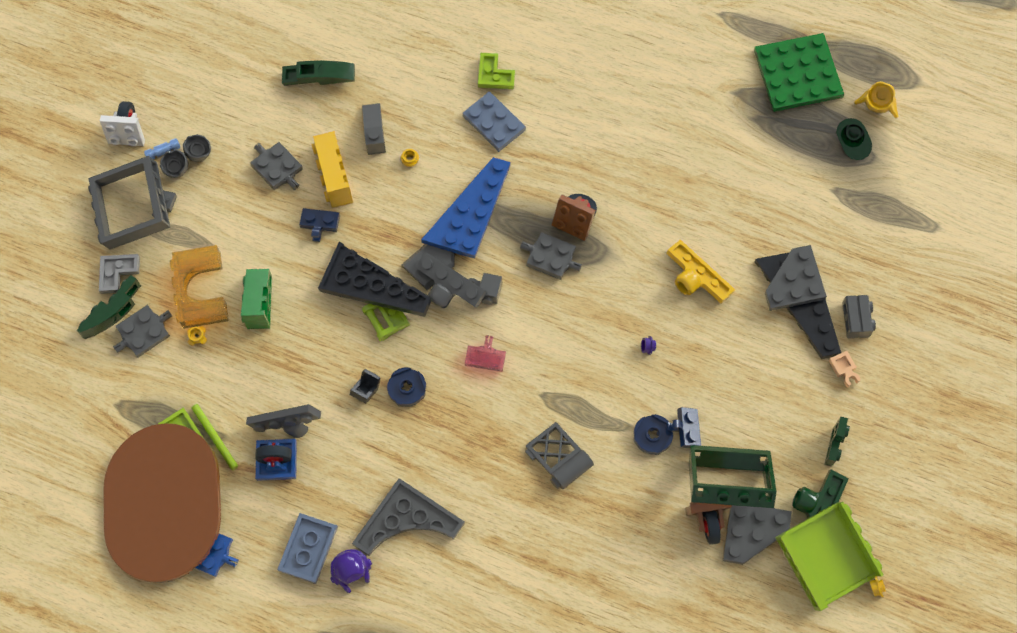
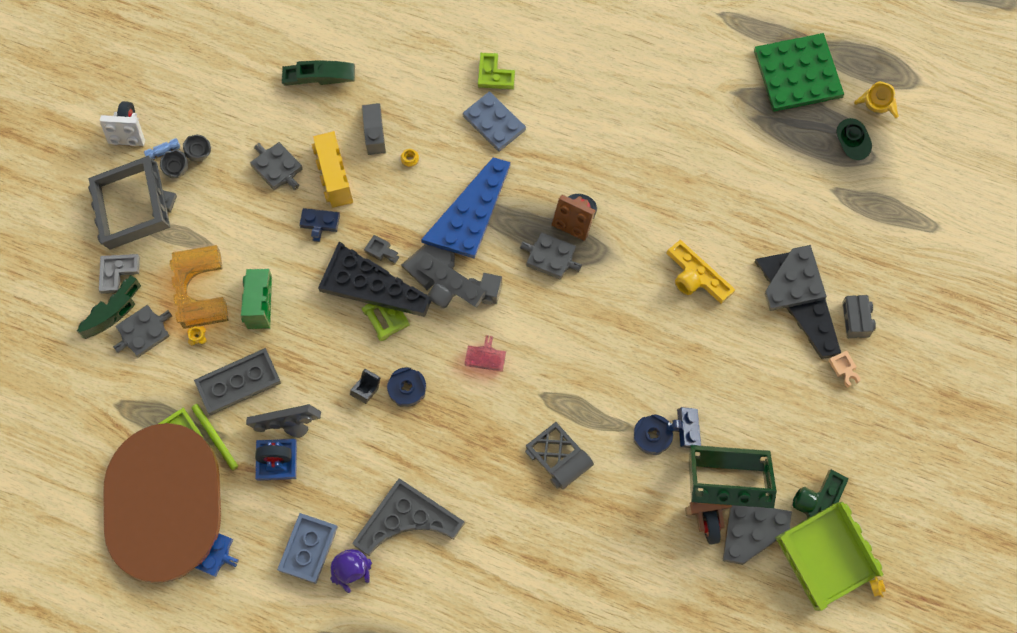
dark purple plate [641,336,656,355] -> none
dark green plate [825,416,850,466] -> none
none -> dark grey plate [194,348,281,415]
none -> dark grey plate [364,235,399,264]

